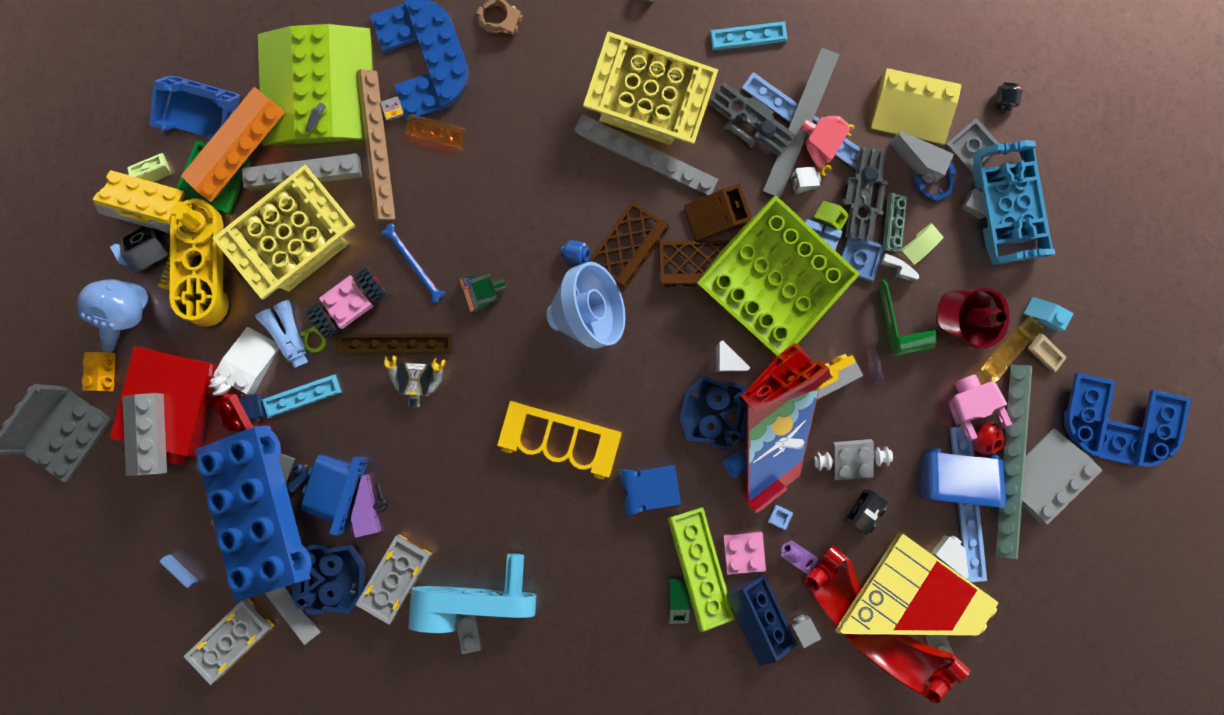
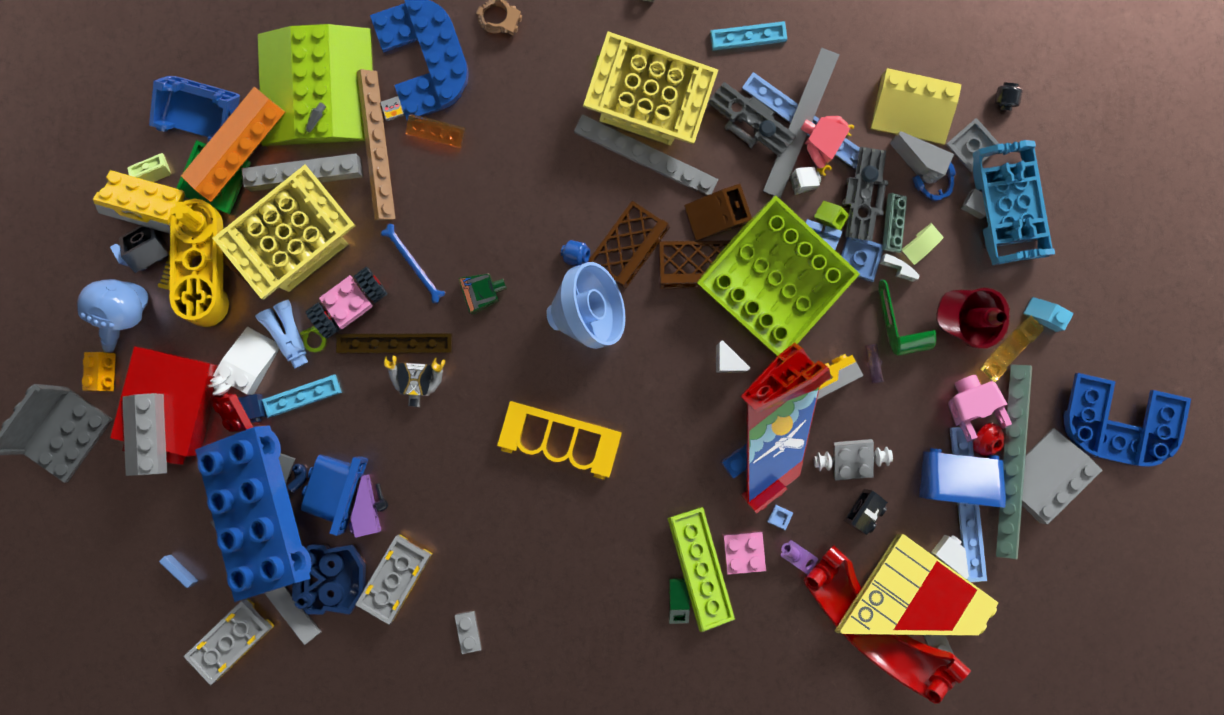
medium azure beam [408,554,537,633] -> none
blue piece [619,465,681,517] -> none
dark blue brick [679,375,747,451] -> none
dark blue slope [726,574,797,666] -> none
light grey brick [790,615,821,648] -> none
tan tile [1028,333,1067,372] -> none

